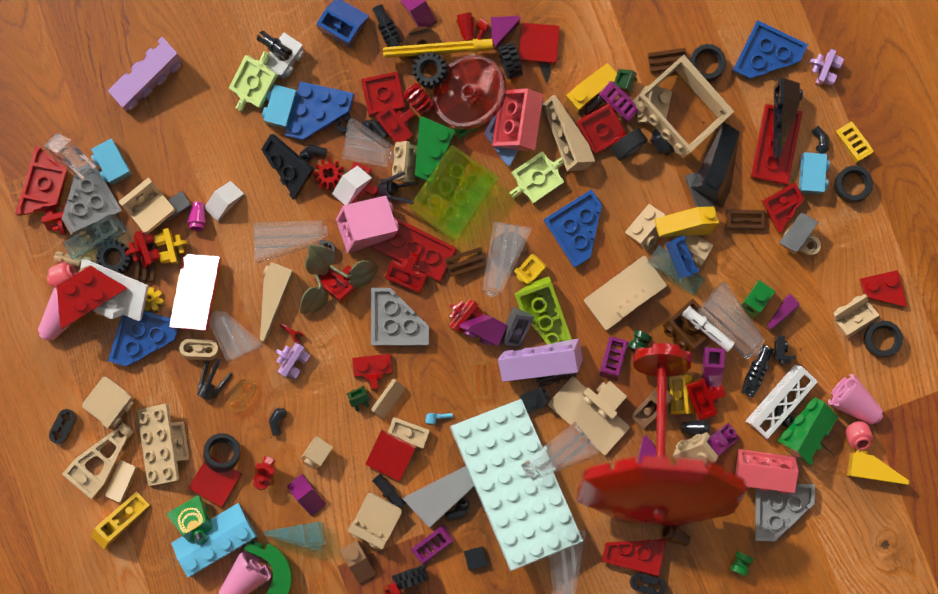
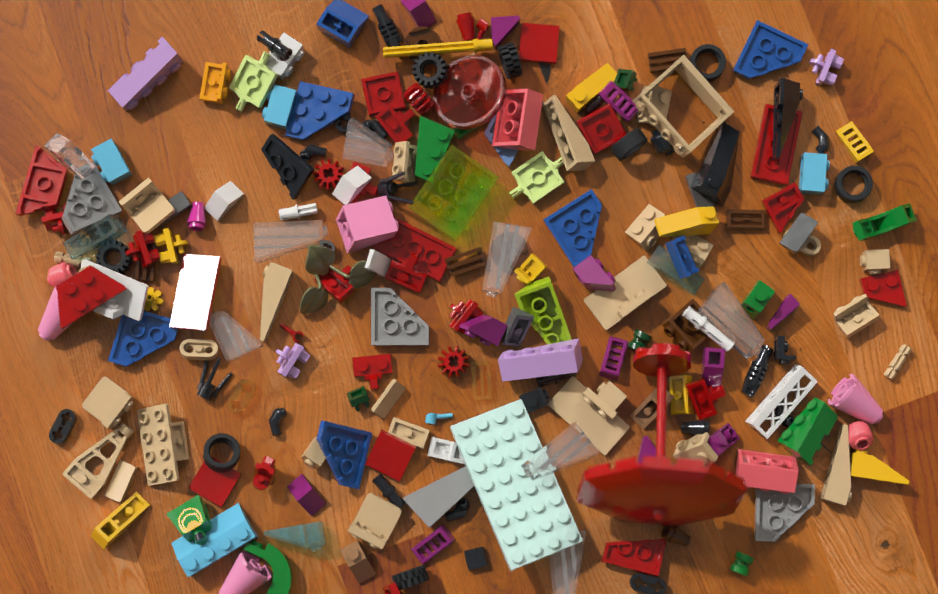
black tyre [864,320,903,358] -> none
none -> light orange bracket [199,62,231,104]
none -> white axle [279,203,318,221]
none -> blue plate [317,420,372,489]
none -> white slope [365,249,391,277]
none -> white slope [427,437,465,464]
none -> red gear [438,346,470,378]
none -> magenta slope [573,255,616,291]
none -> tan slope [820,424,852,506]
none -> green arch [852,203,917,241]
none -> tan brick [860,249,890,275]
none -> tan axle [884,344,911,380]

